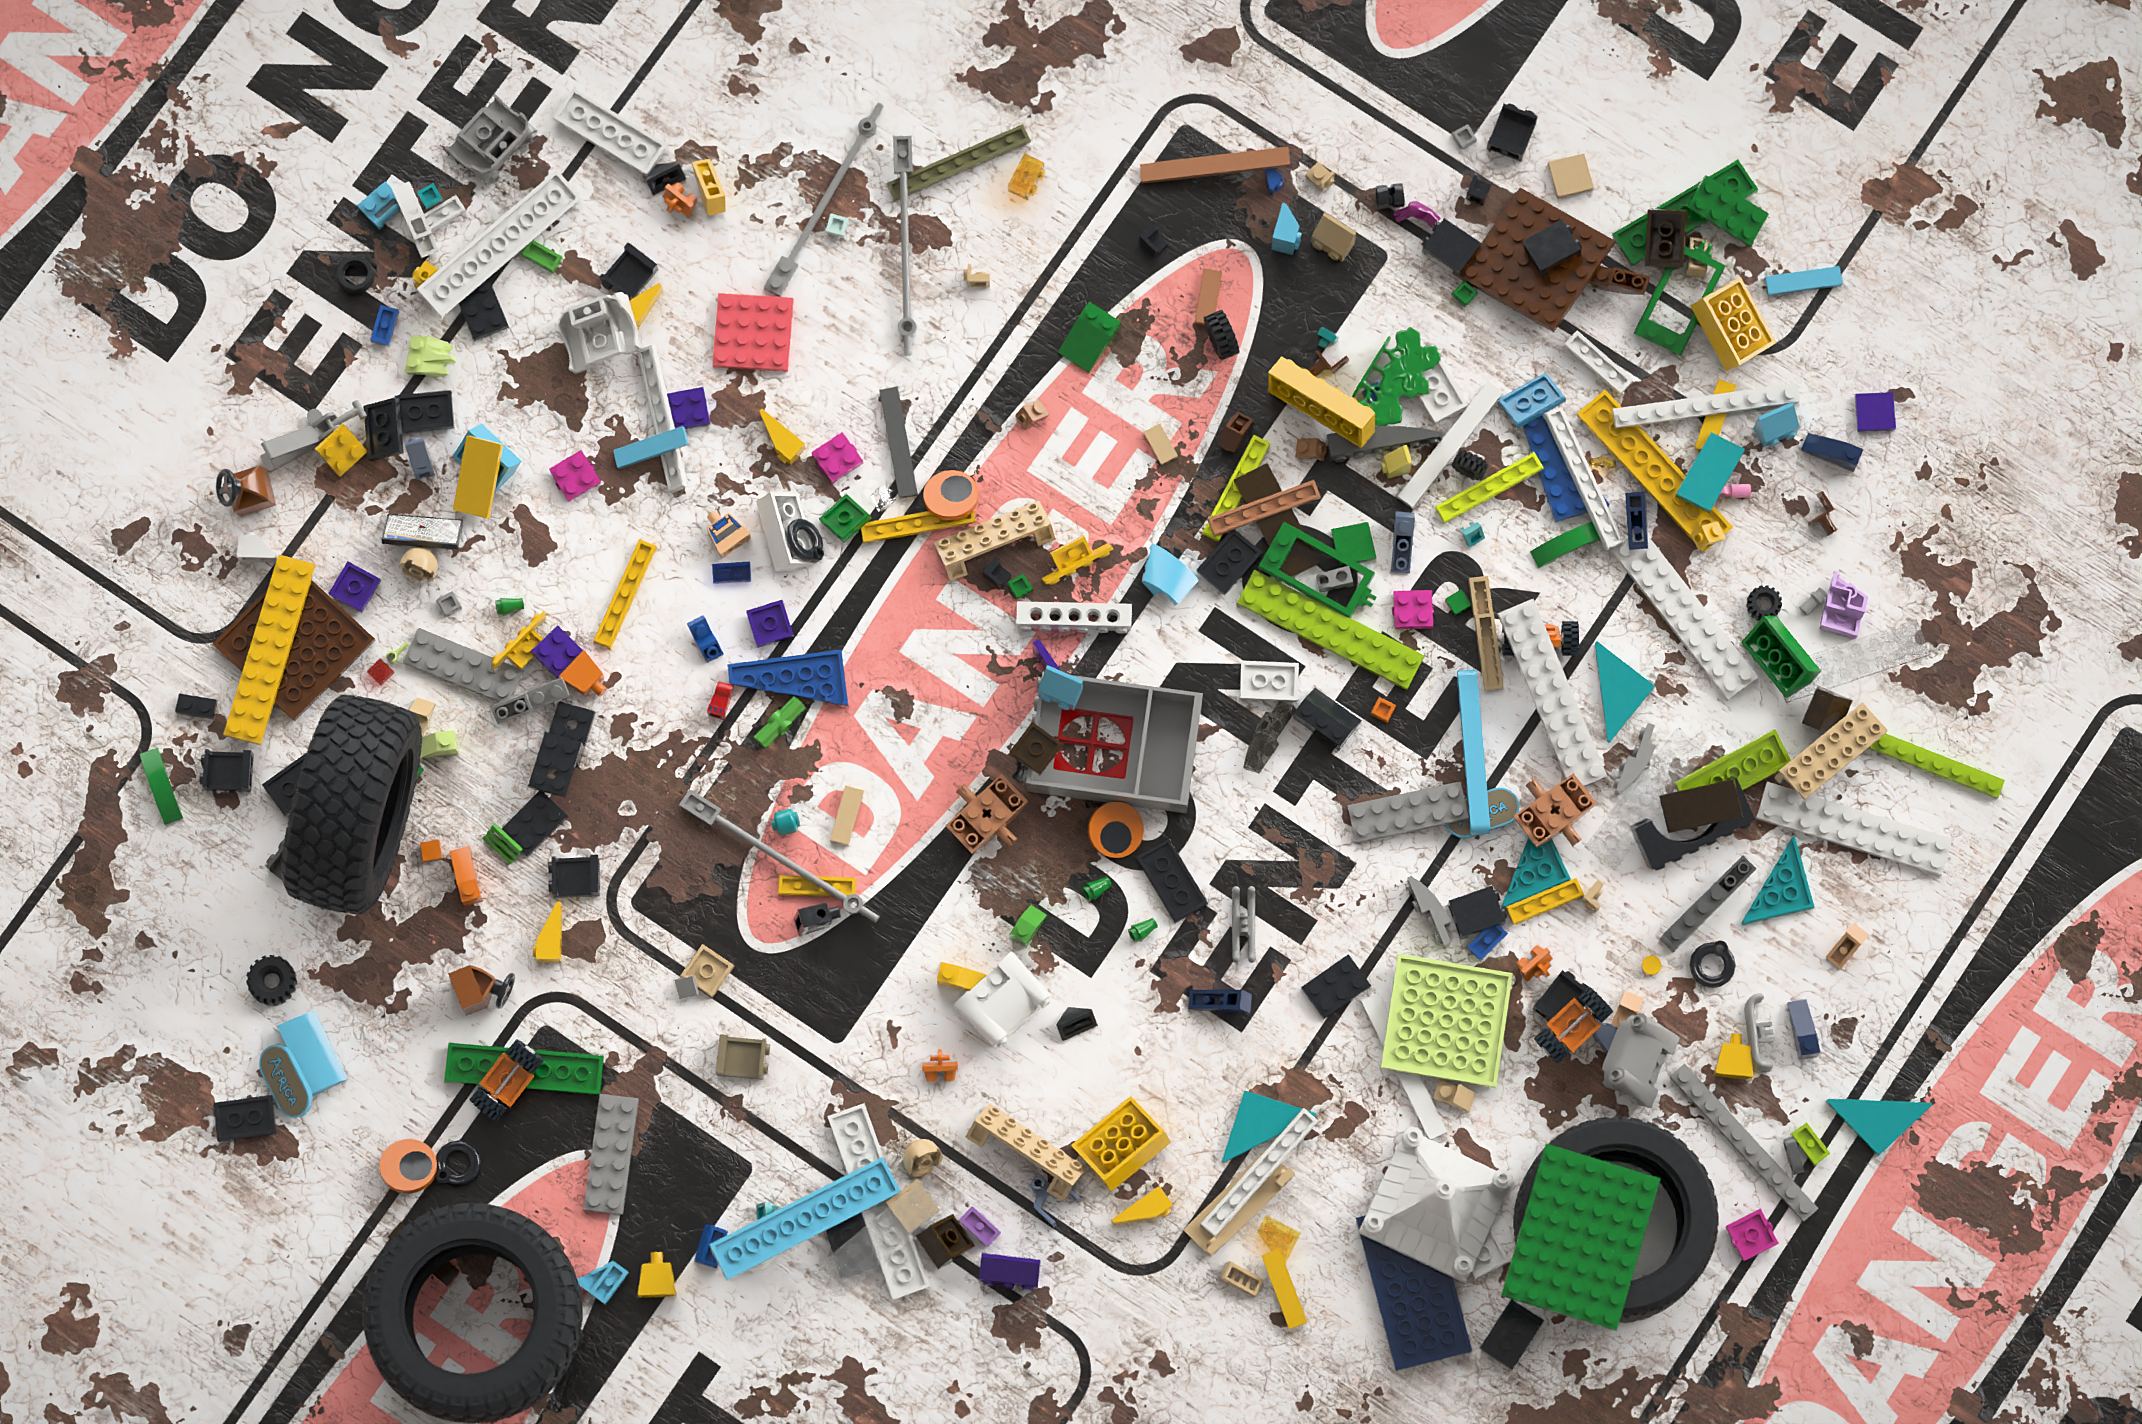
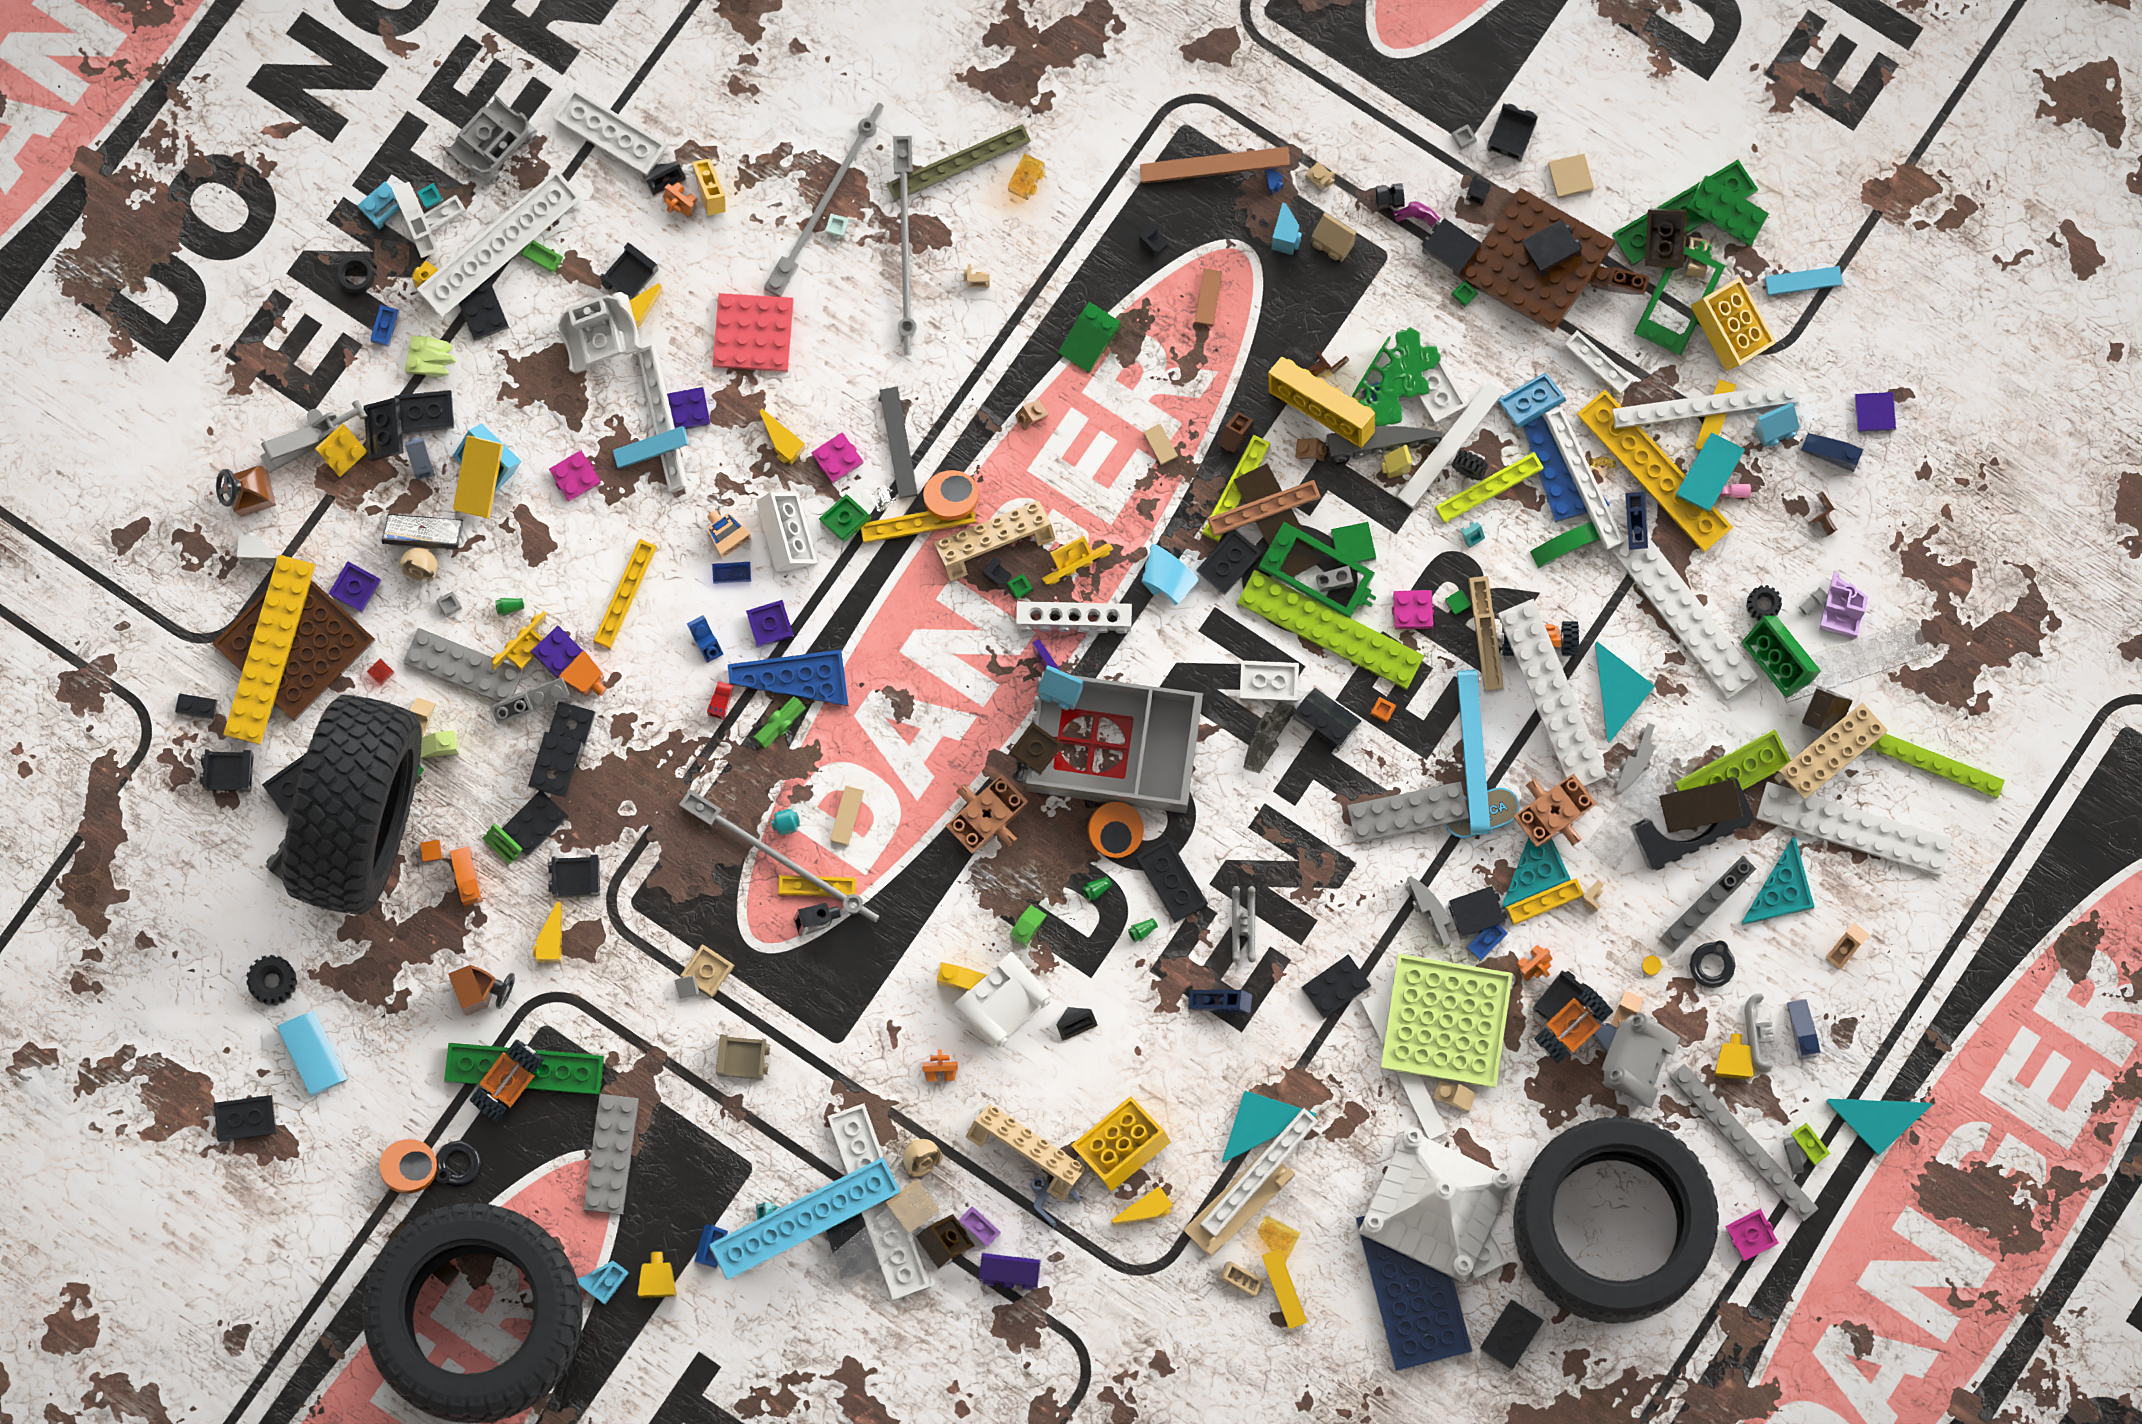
green slope [140,747,183,825] -> none
dark tan tile [259,1045,313,1118] -> none
yellowish green hand [386,641,409,664] -> none
black piece [786,518,824,563] -> none
black tyre [1203,310,1240,361] -> none
teal tile [1317,327,1339,349] -> none
sand blue slope [1391,511,1415,573] -> none
green plate [1501,1143,1660,1331] -> none
yellow bracket [1691,522,1726,550] -> none

